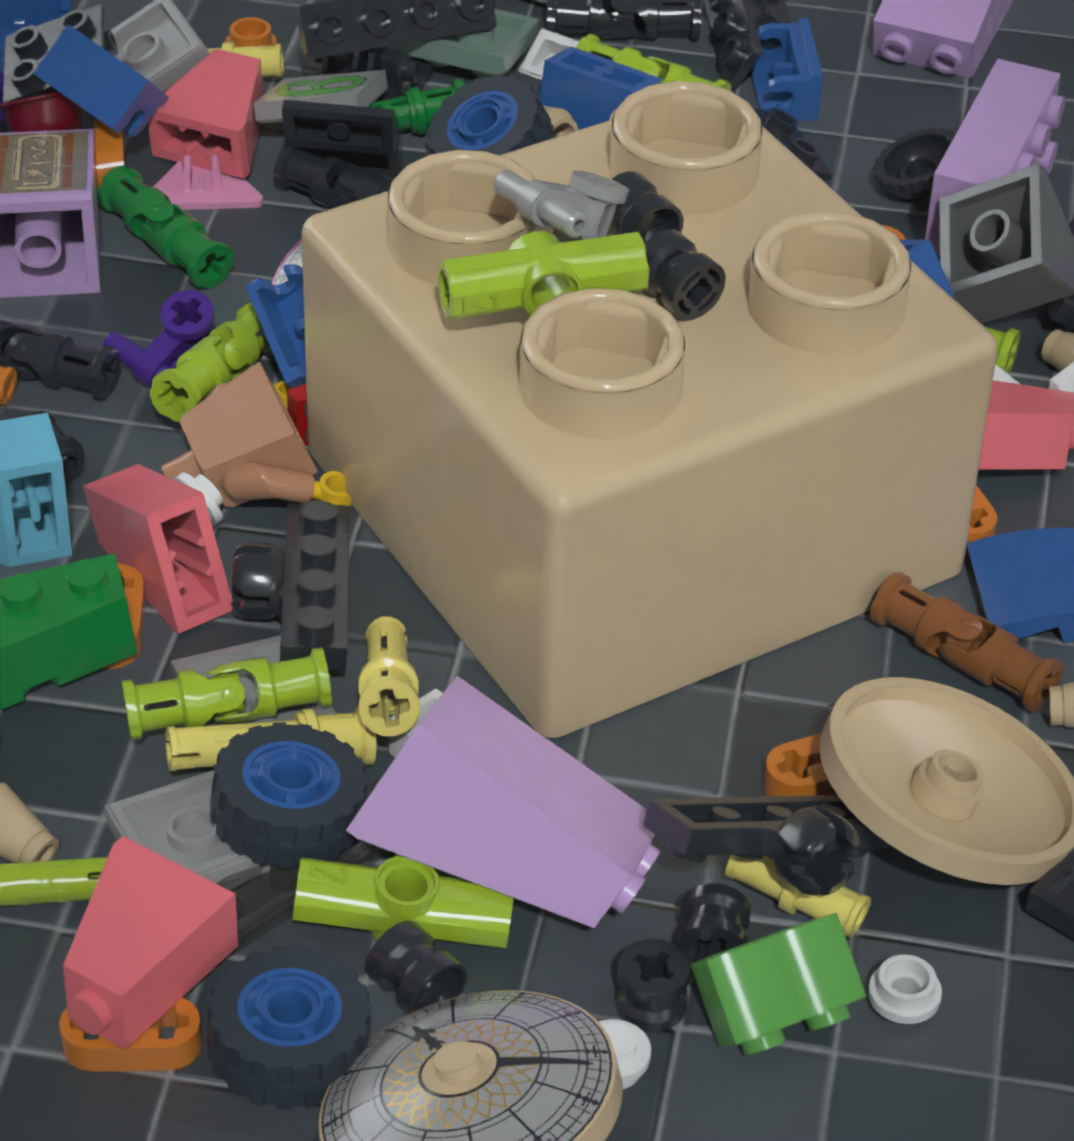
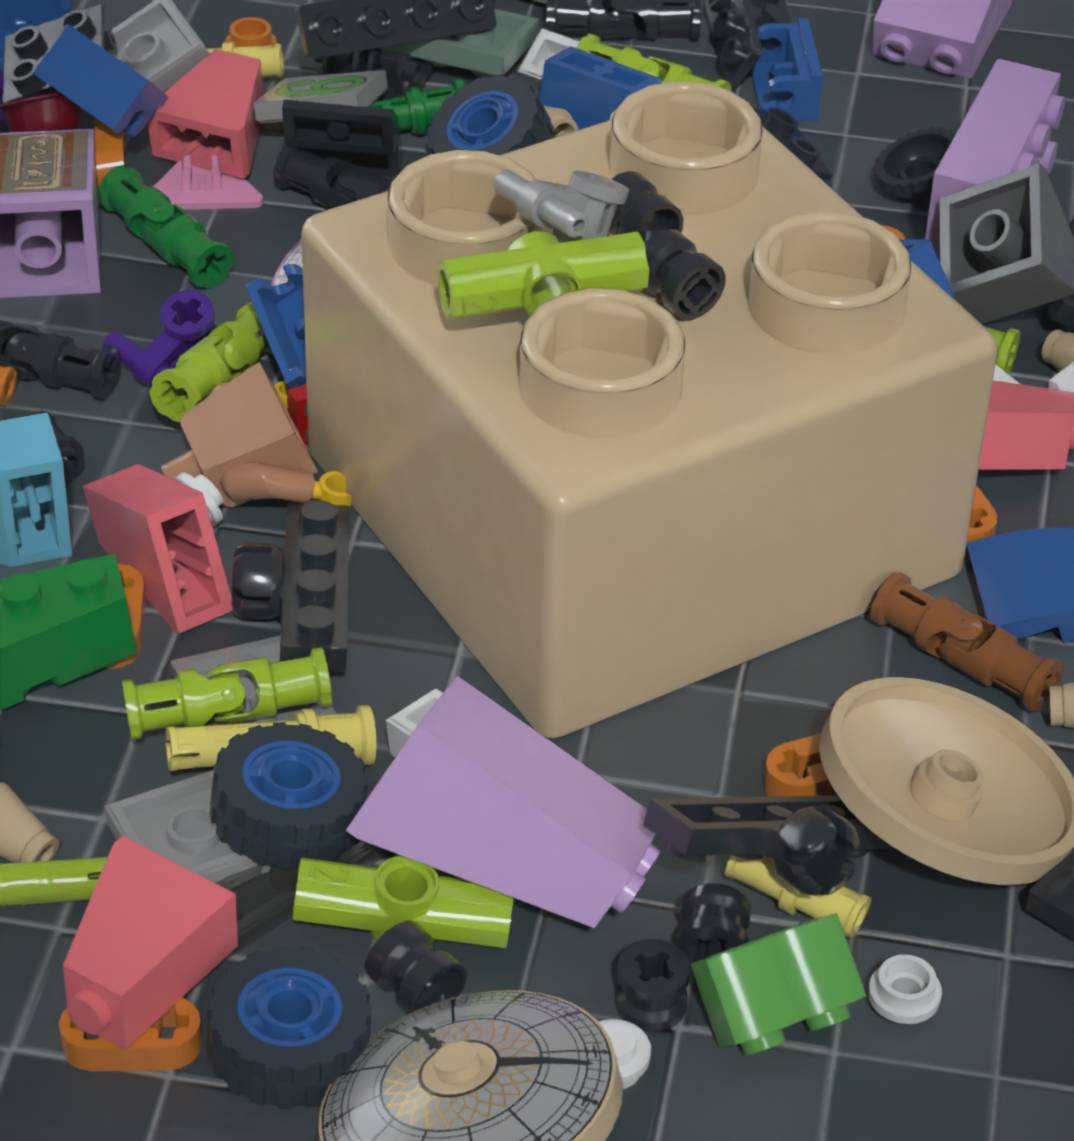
light yellow pin [358,616,420,736] -> none

